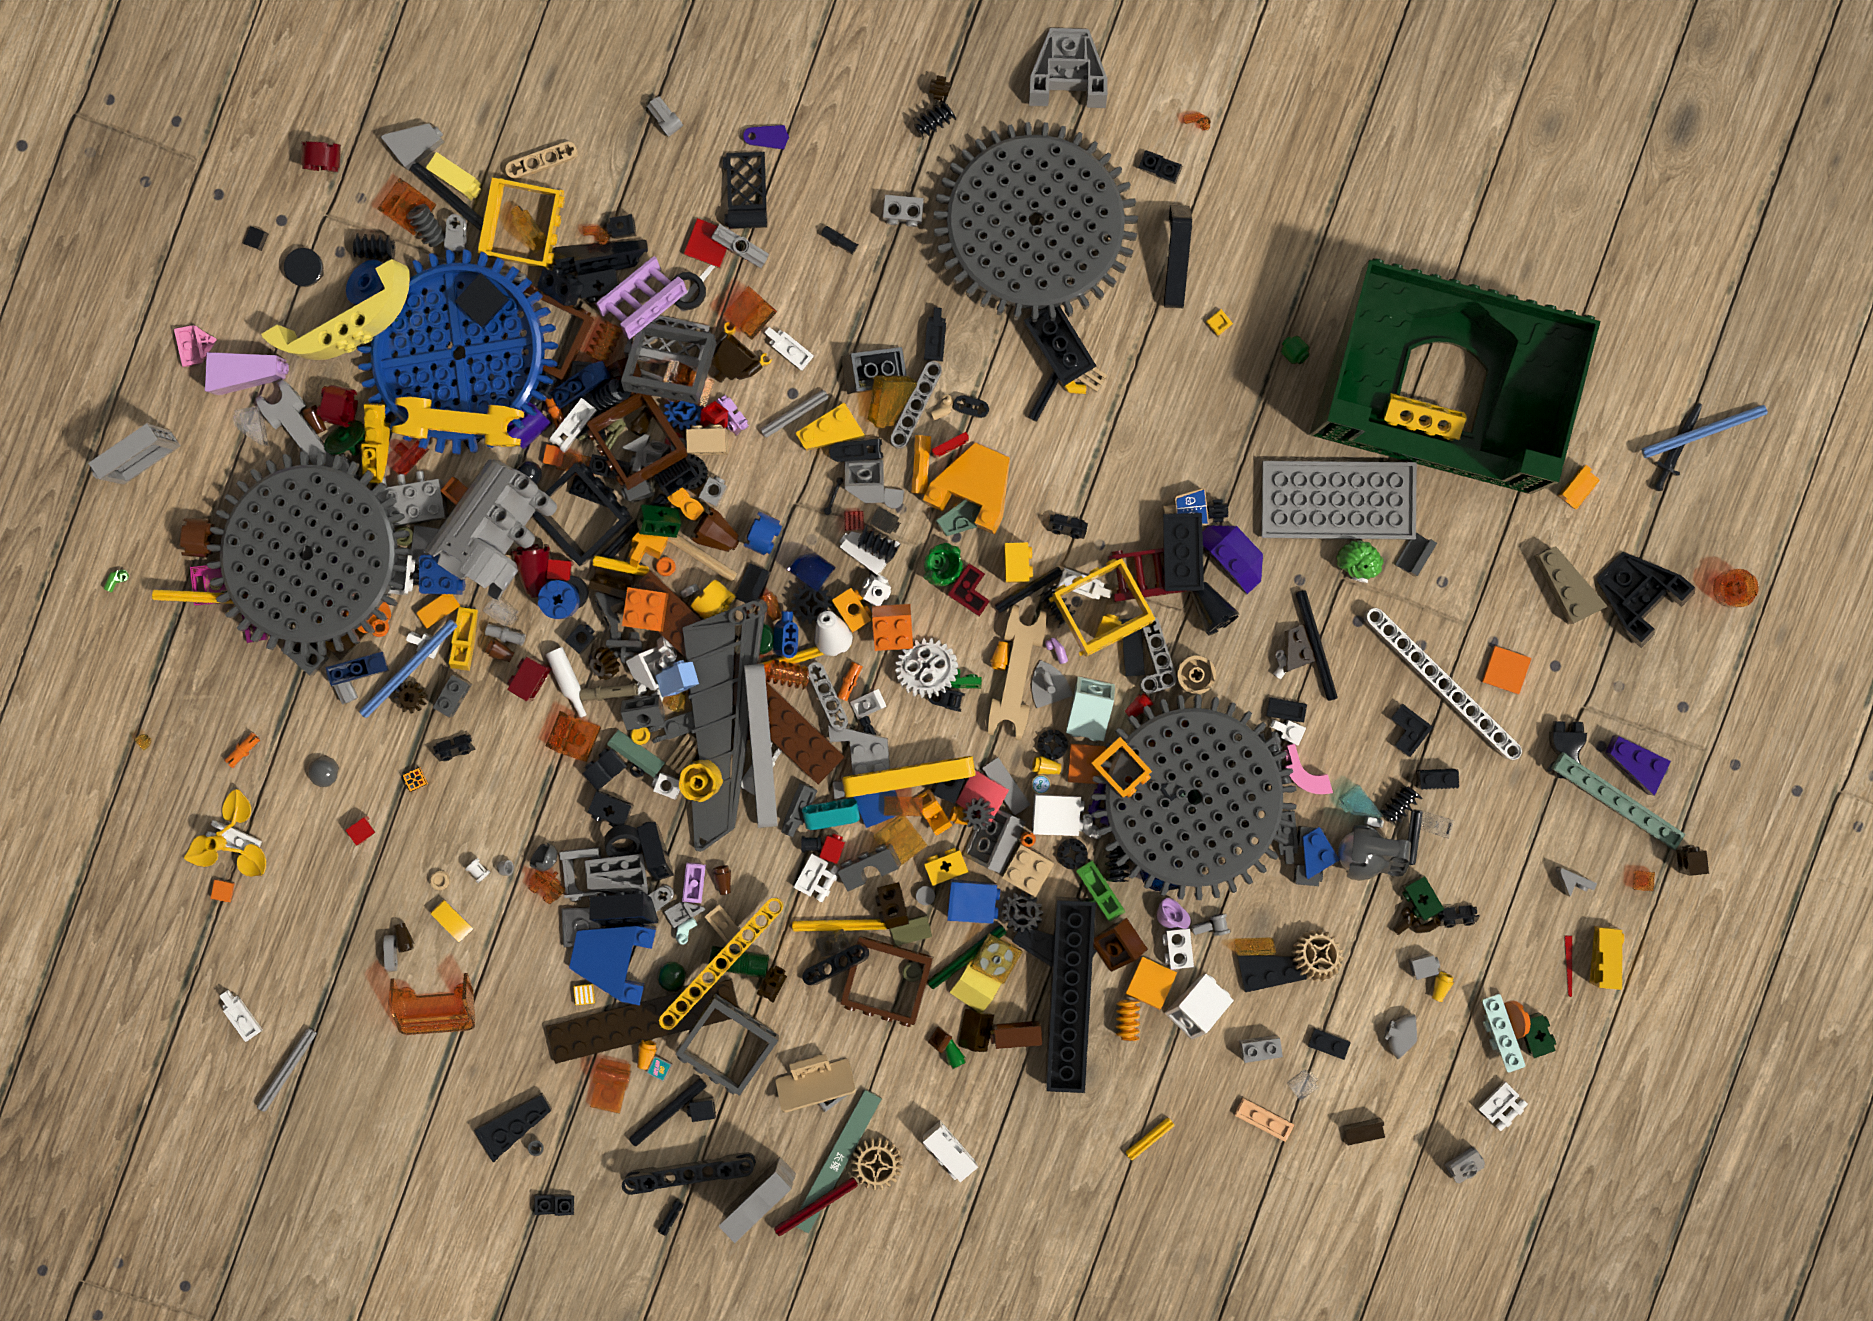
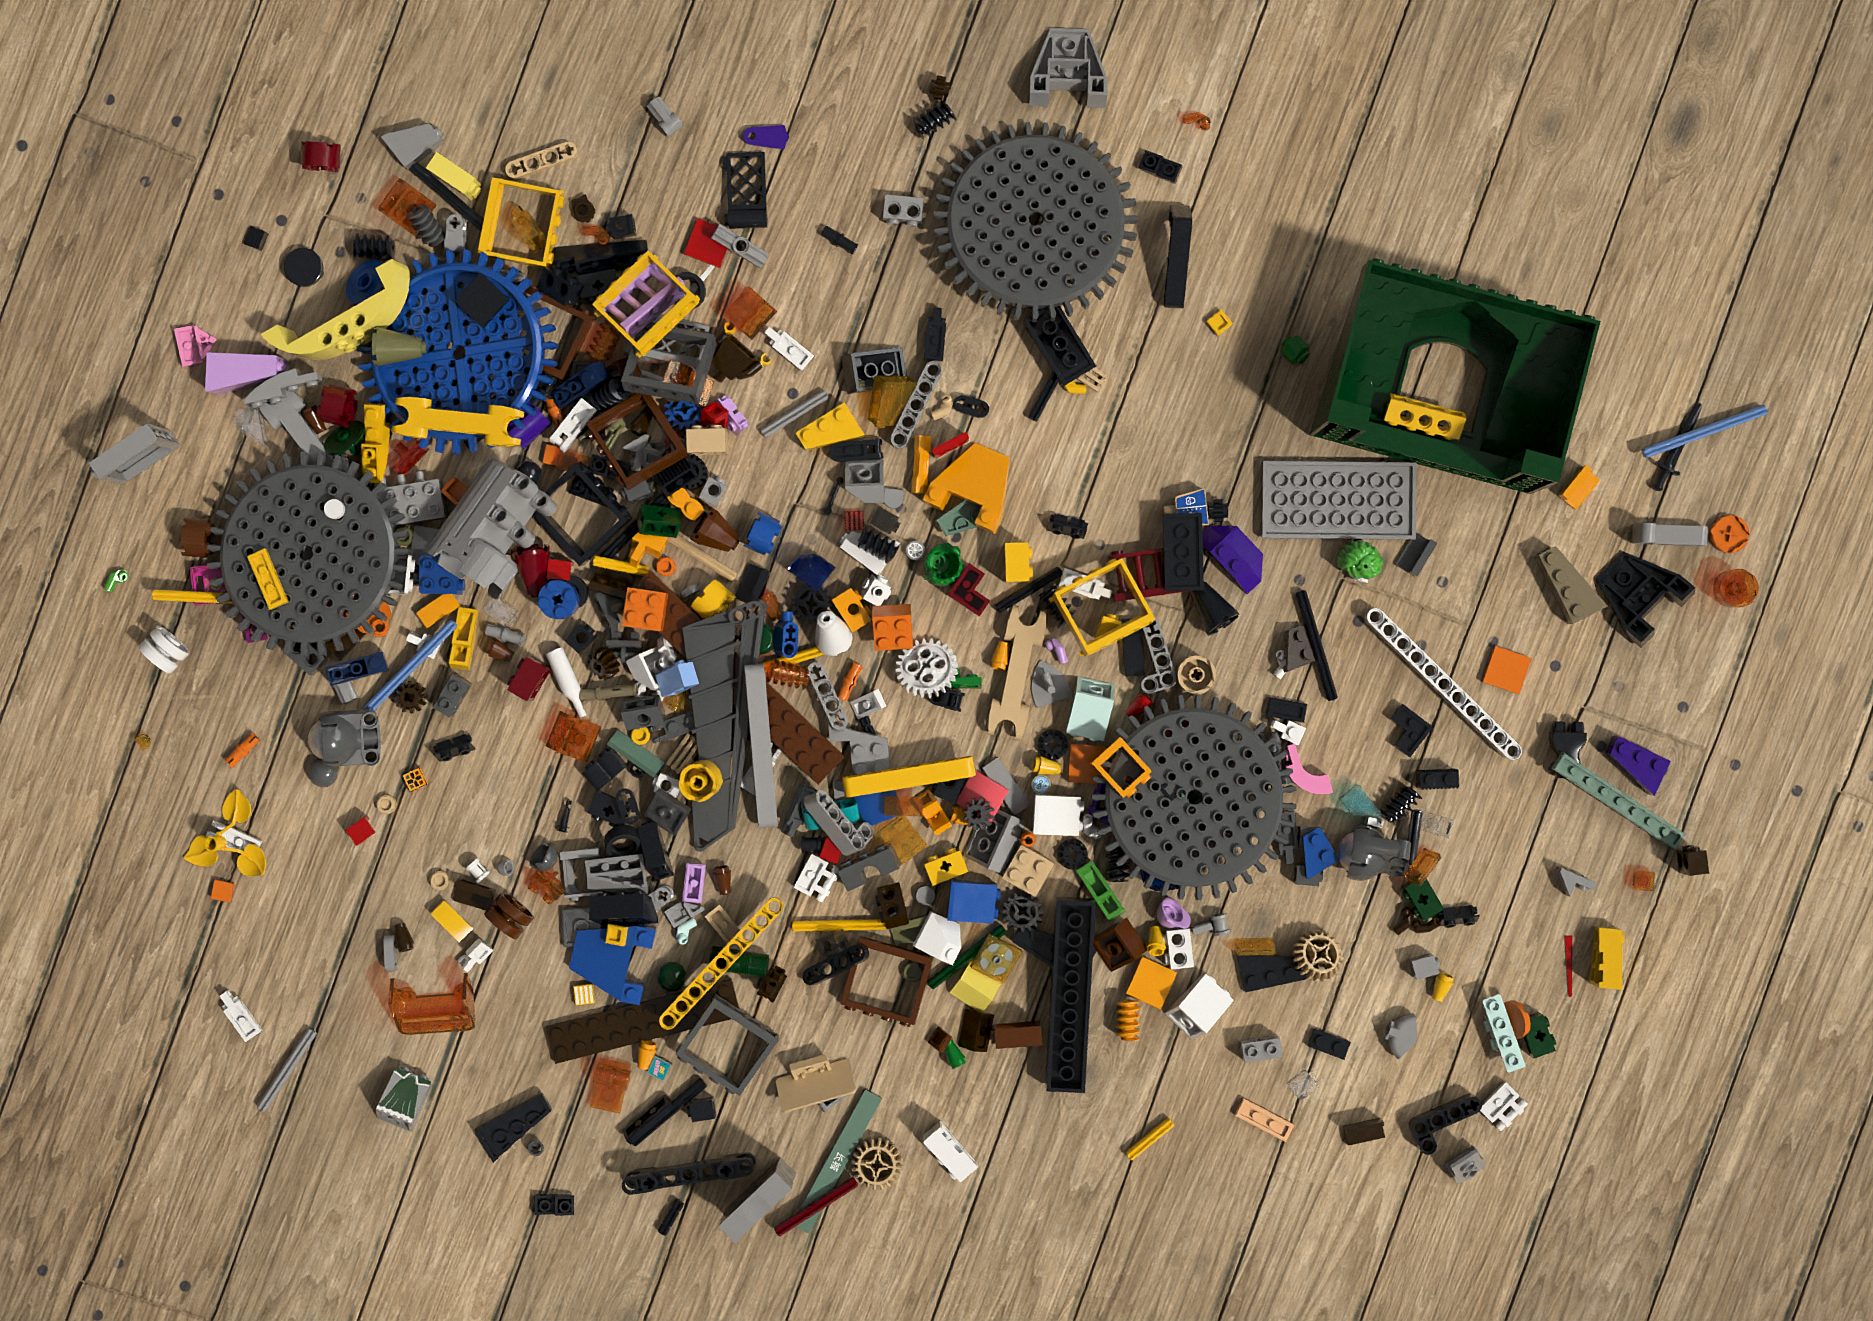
none -> white wheel [138,625,190,674]
none -> light grey slope [243,369,323,408]
none -> yellow tile [247,548,289,610]
none -> dark grey piece [308,707,381,767]
none -> white tile [324,499,345,519]
none -> olive cone [372,327,427,366]
none -> tan tile [376,795,397,814]
none -> slope [376,1067,432,1132]
none -> dark brown panel [453,878,496,911]
none -> white plate [457,938,493,972]
none -> reddish brown wheel [484,892,534,939]
none -> black piece [557,800,572,833]
none -> dark brown animal [571,194,595,223]
none -> yellow window [592,251,700,358]
none -> yellow tile [605,924,628,946]
none -> black beam [616,788,640,824]
none -> black tile [622,1094,674,1145]
none -> flat silver tile [643,788,691,836]
none -> light grey beam [804,790,874,856]
none -> light grey tile [906,541,925,560]
none -> white slope [913,911,961,965]
none -> yellow cone [1147,926,1166,956]
none -> clear orange tile [1403,848,1441,886]
none -> black beam [1408,1094,1482,1155]
none -> light grey beam [1632,523,1708,546]
none -> orange tile [1710,515,1749,553]

